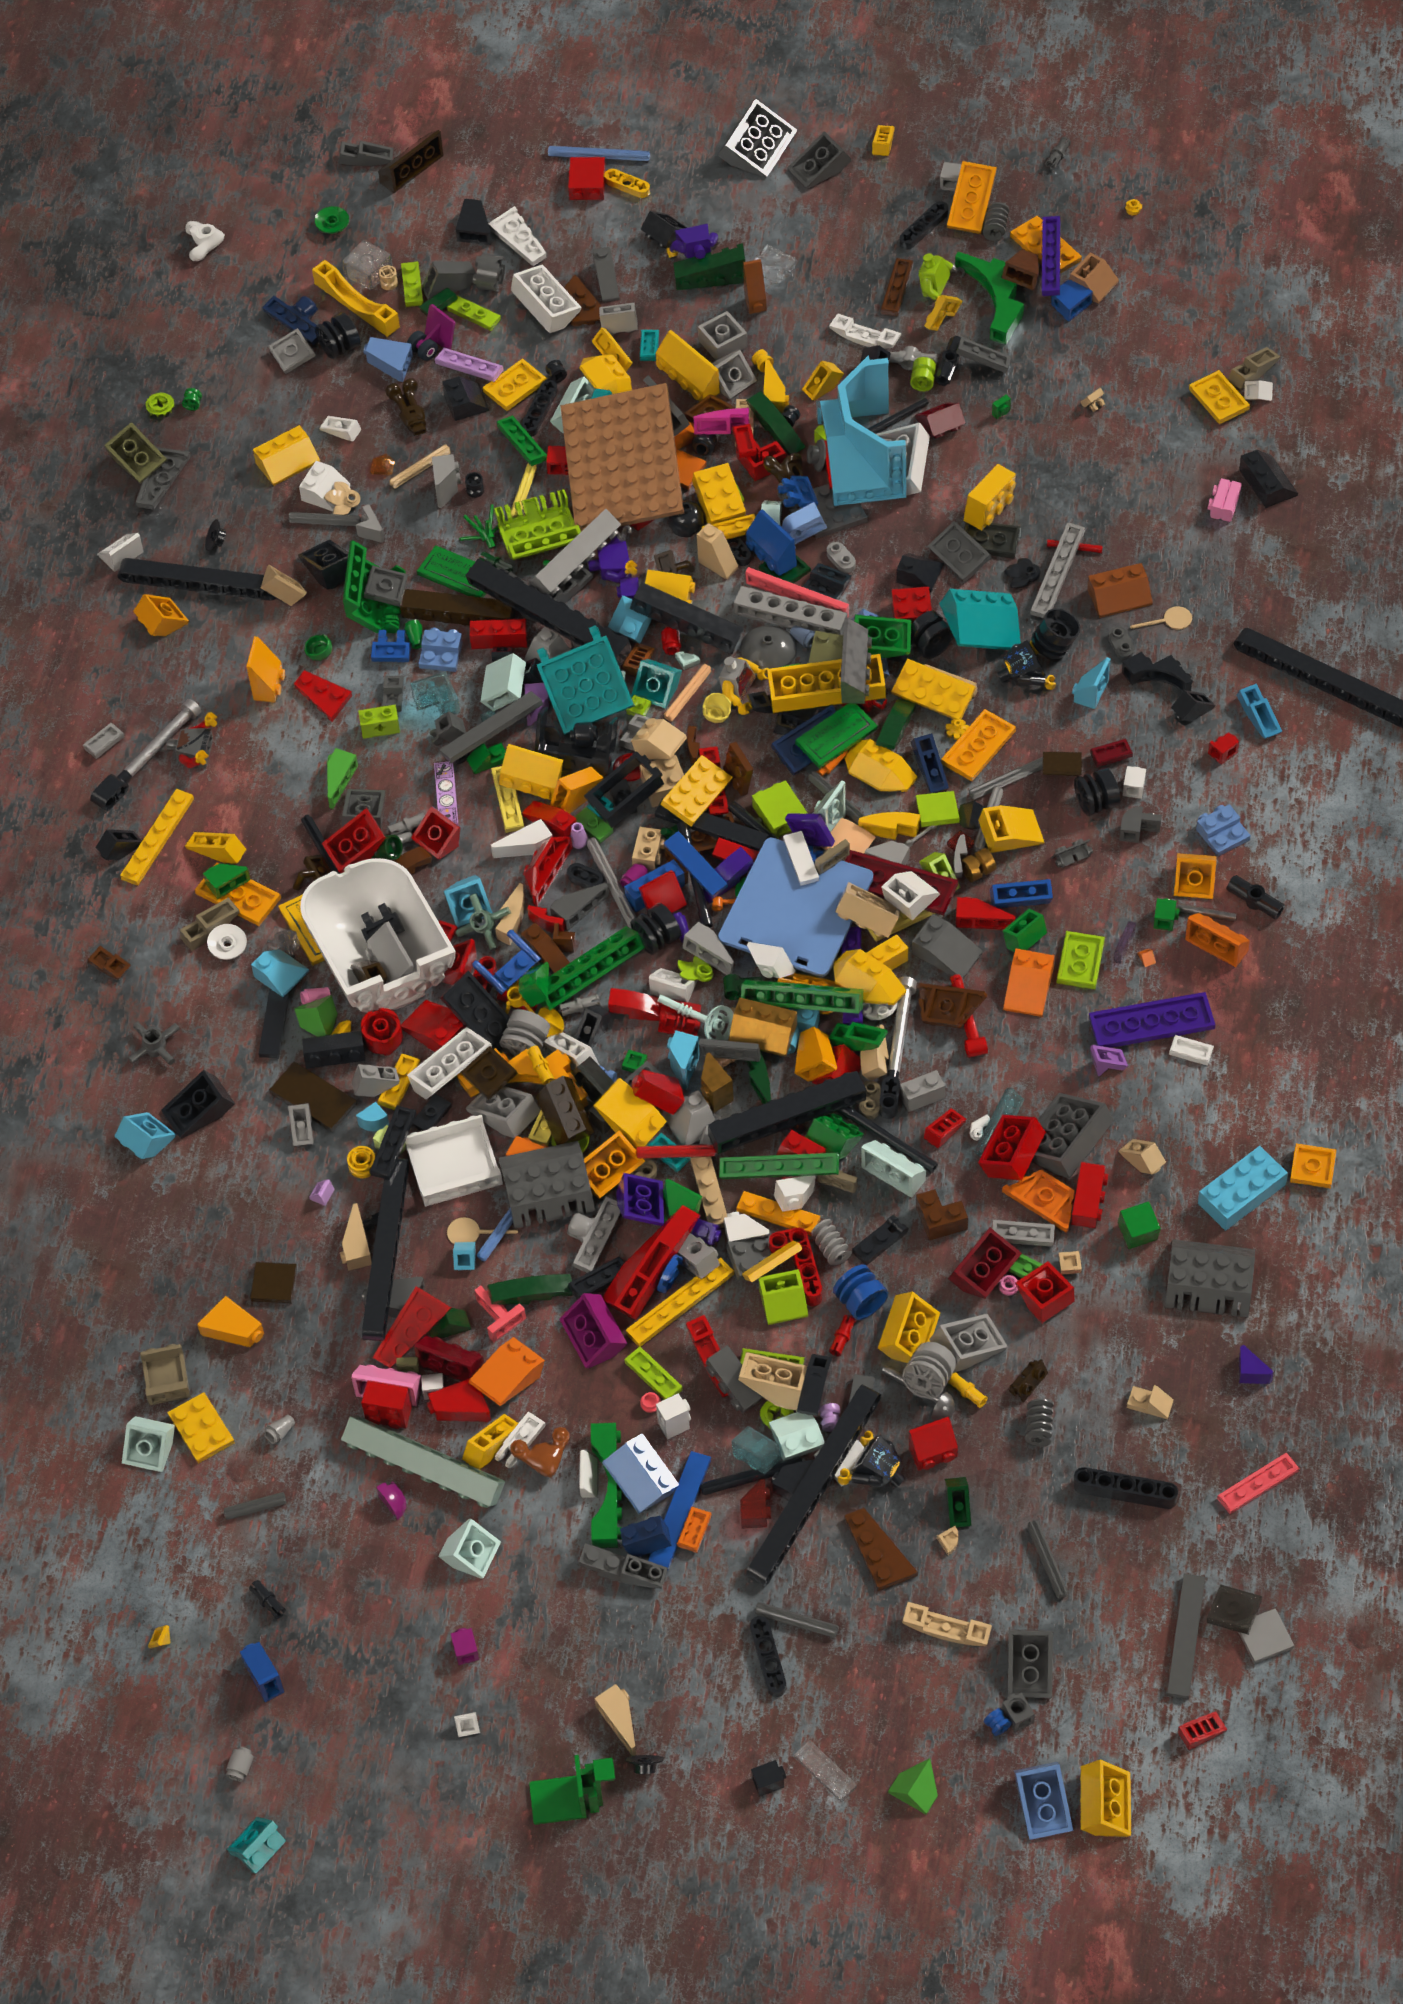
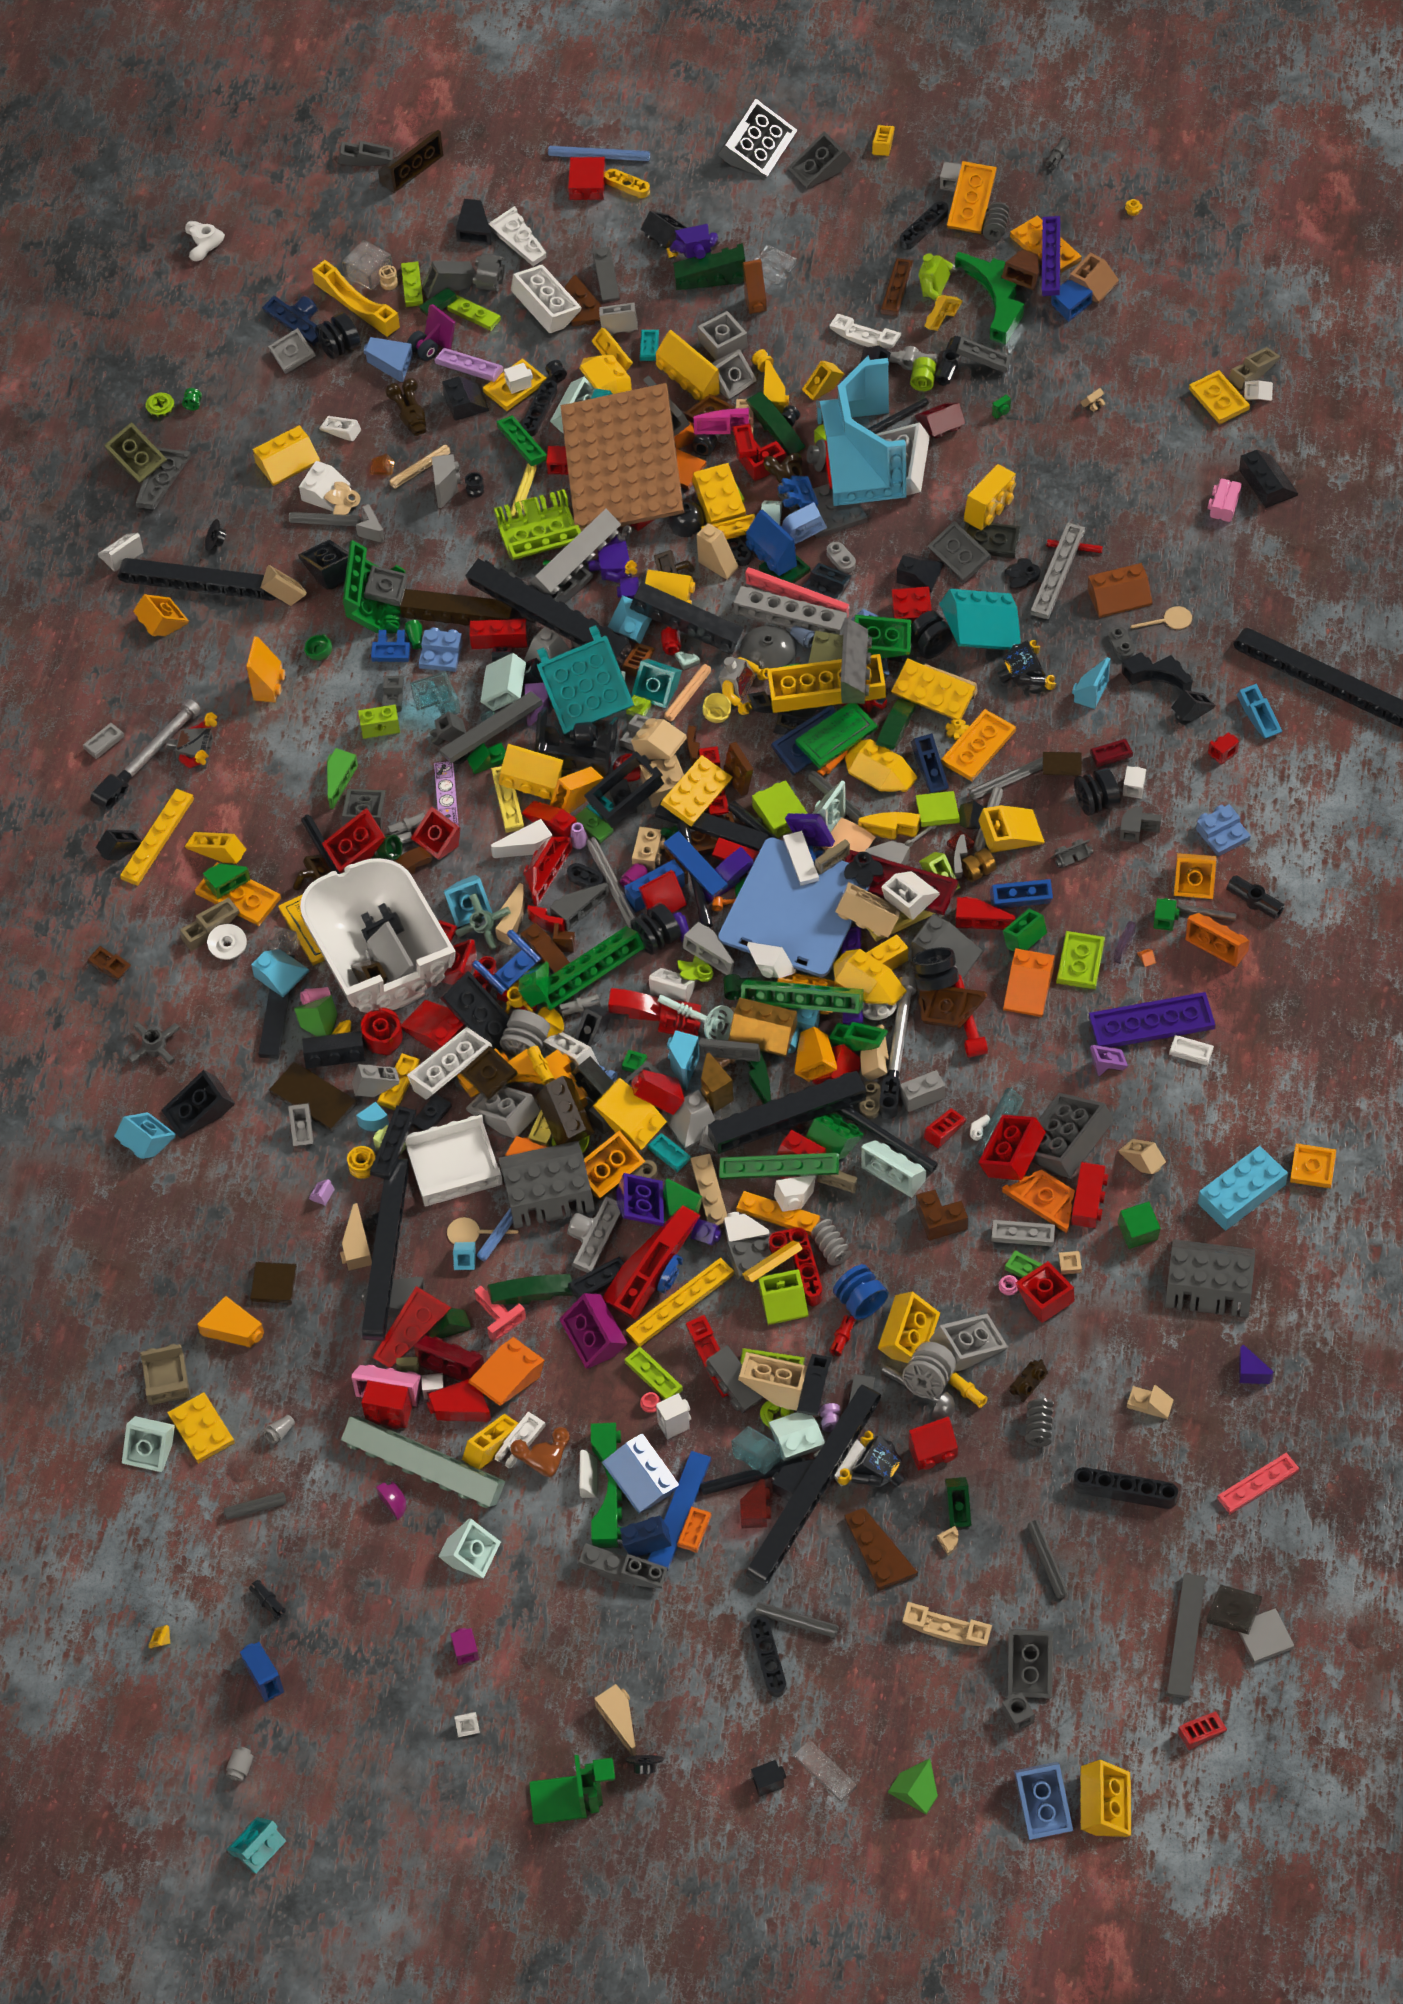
red wing [294,670,352,722] -> none
green dish [315,206,349,234] -> none
green tile [417,545,486,598] -> none
green plant [459,504,498,549] -> none
dark green axle [479,552,514,573] -> none
red axle [636,1144,716,1159] -> none
light grey brick [677,1233,720,1279] -> none
black plate [852,1215,909,1266] -> none
dark red slope [948,1227,1022,1299] -> none
blue wheel [984,1708,1012,1736] -> none
black wheel [1031,608,1081,659] -> none
none -> white brick [504,363,533,394]
none -> black plate [844,851,883,887]
none -> black wheel [911,947,959,991]

